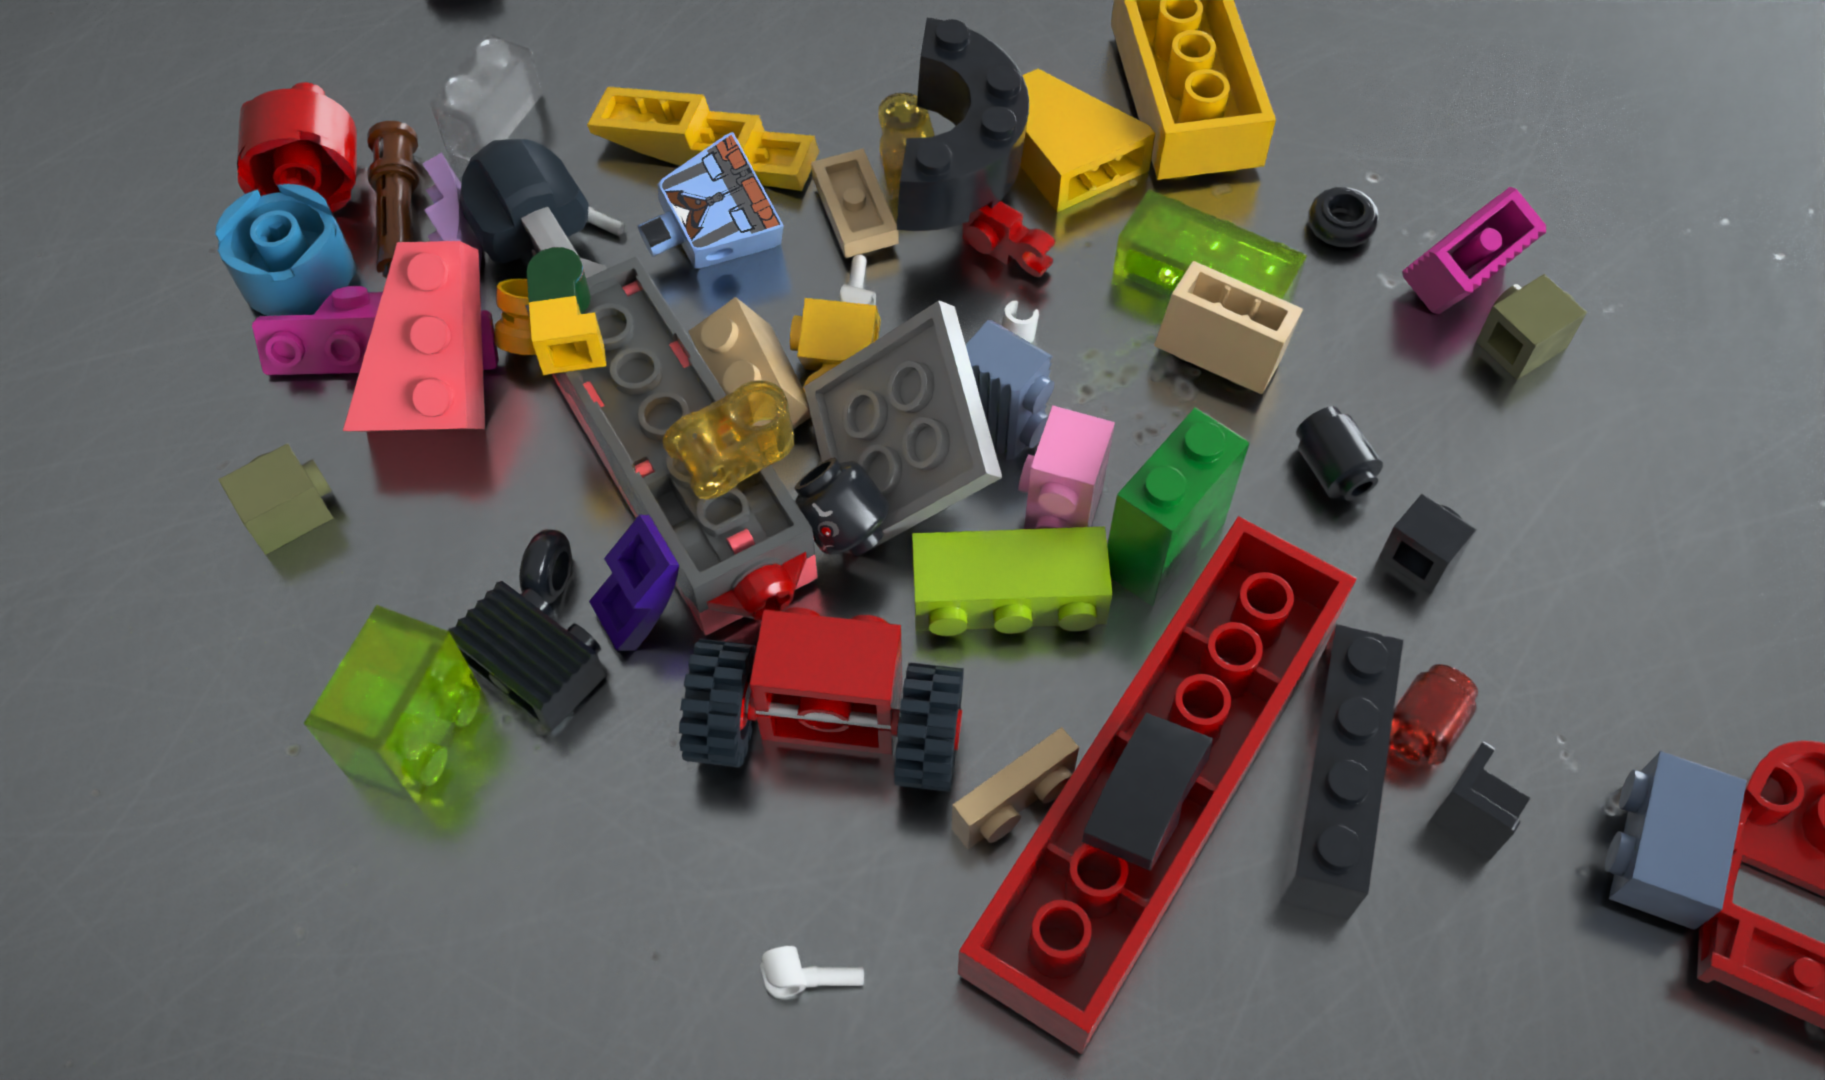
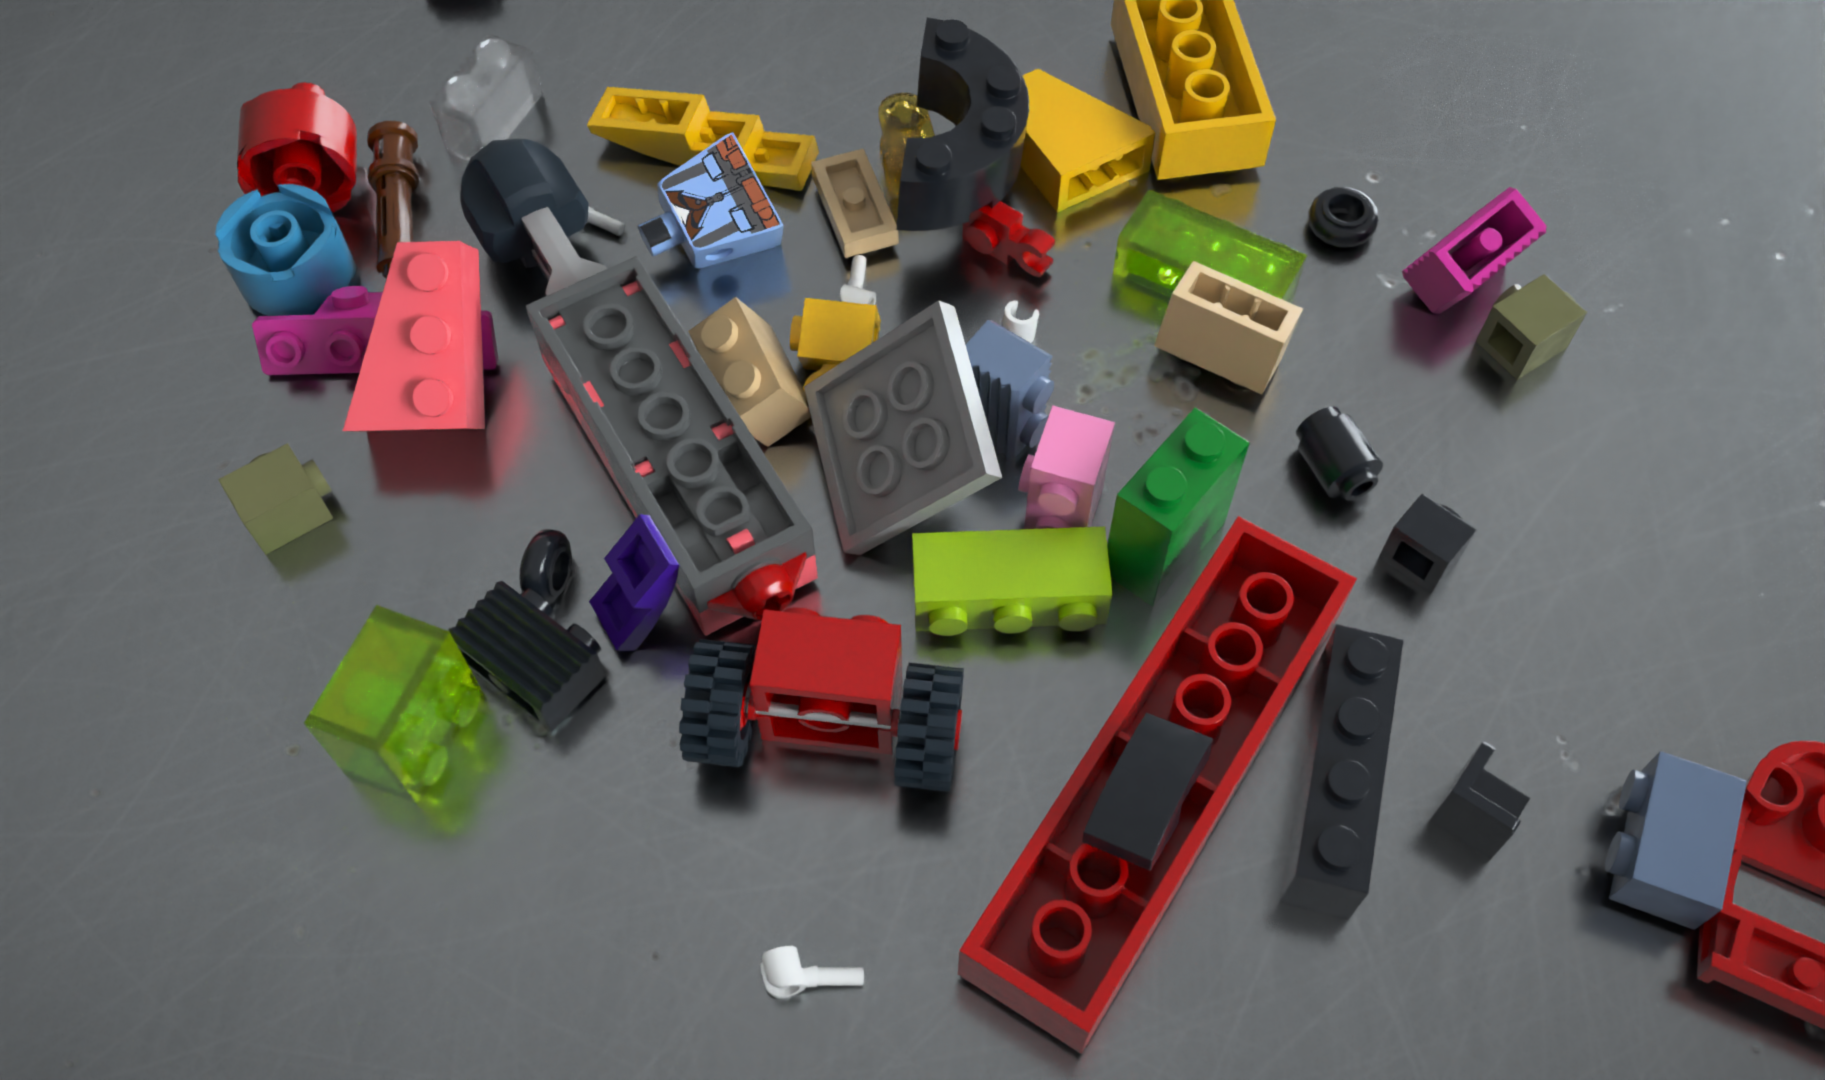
lavender slope [423,152,482,273] -> none
yellow wheel [494,278,536,355] -> none
yellow leg [527,247,606,375] -> none
clear yellow piece [663,380,794,500] -> none
black head [794,457,889,556] -> none
tan plate [952,727,1079,849] -> none
clear red brick [1389,664,1478,766] -> none

